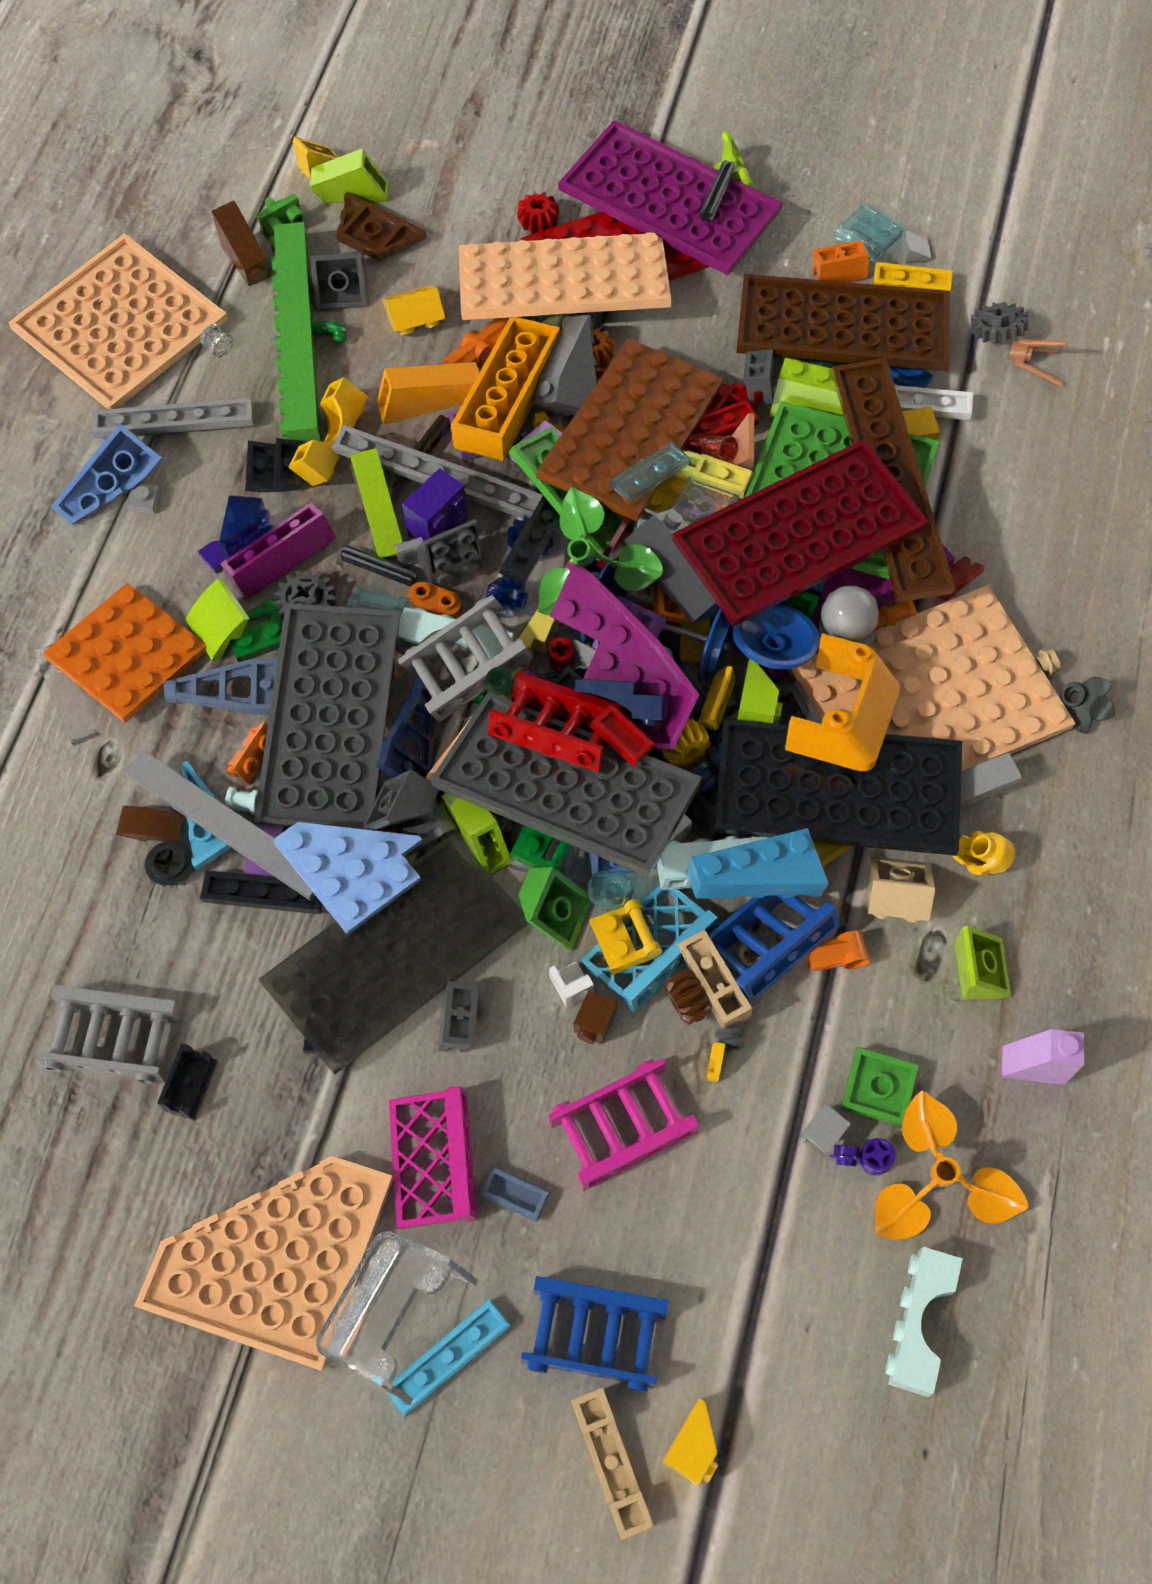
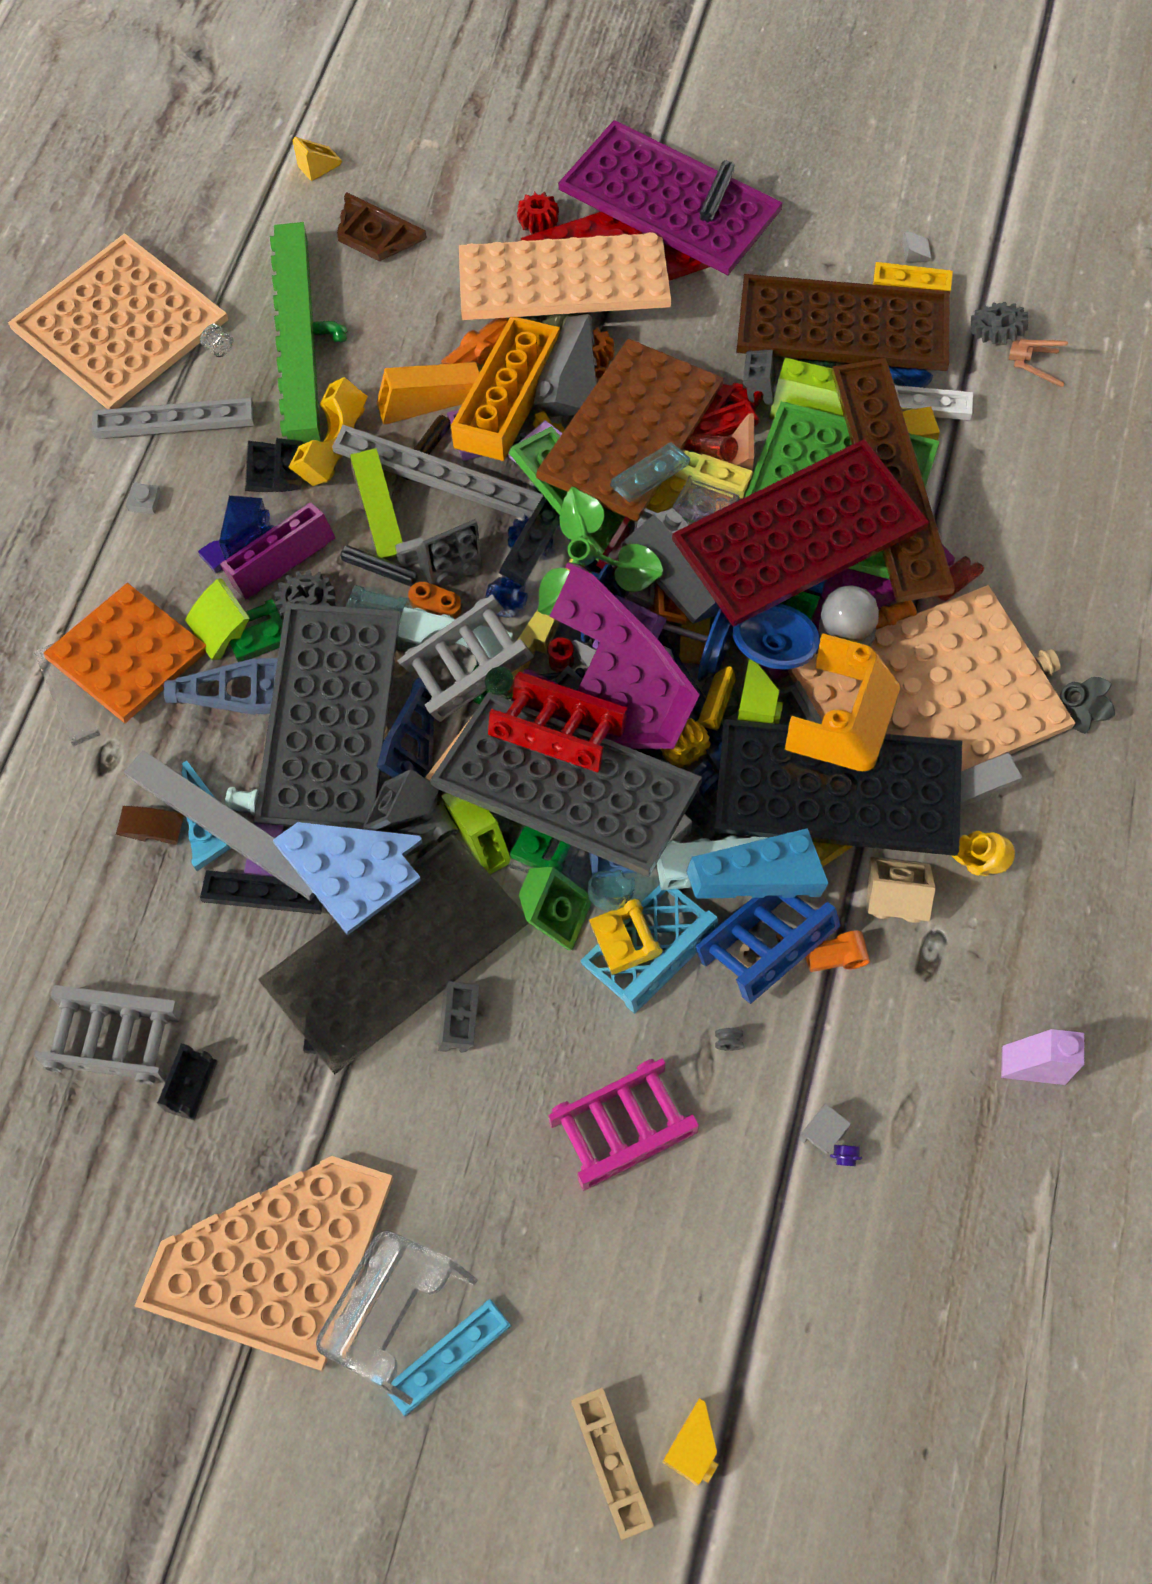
medium blue wedge [51,423,163,524] -> none
pearl dark grey gear [145,841,194,887] -> none
reddish brown slope [211,200,271,286] -> none
orange hinge [226,722,268,785] -> none
bright green hips [256,193,305,237] -> none
lime slope [309,148,388,203] -> none
dark grey slope [310,251,367,309] -> none
yellow slope [382,285,445,335] -> none
dark pink fence [389,1086,478,1229] -> none
dark purple brick [402,468,468,541] -> none
sand blue tile [478,1165,551,1222] -> none
blue fence [521,1276,669,1392] -> none
white panel [549,962,594,1008] -> none
reddish brown brick [573,990,617,1044] -> none
dark blue slope [575,679,669,725] -> none
red tile [590,704,655,767] -> none
reddish brown gear [664,969,711,1025] -> none
tan slope [677,929,752,1028] -> none
yellow tile [706,1042,725,1083] -> none
lime piece [713,130,757,190] -> none
orange hinge [812,240,870,282] -> none
clear light blue plate [834,204,903,263] -> none
bright green plate [840,1047,919,1128] -> none
dark purple wheel [859,1138,895,1176] -> none
light orange plant [875,1091,1029,1240] -> none
light aqua arch [885,1247,963,1397] -> none
lime slope [954,925,1011,1000] -> none

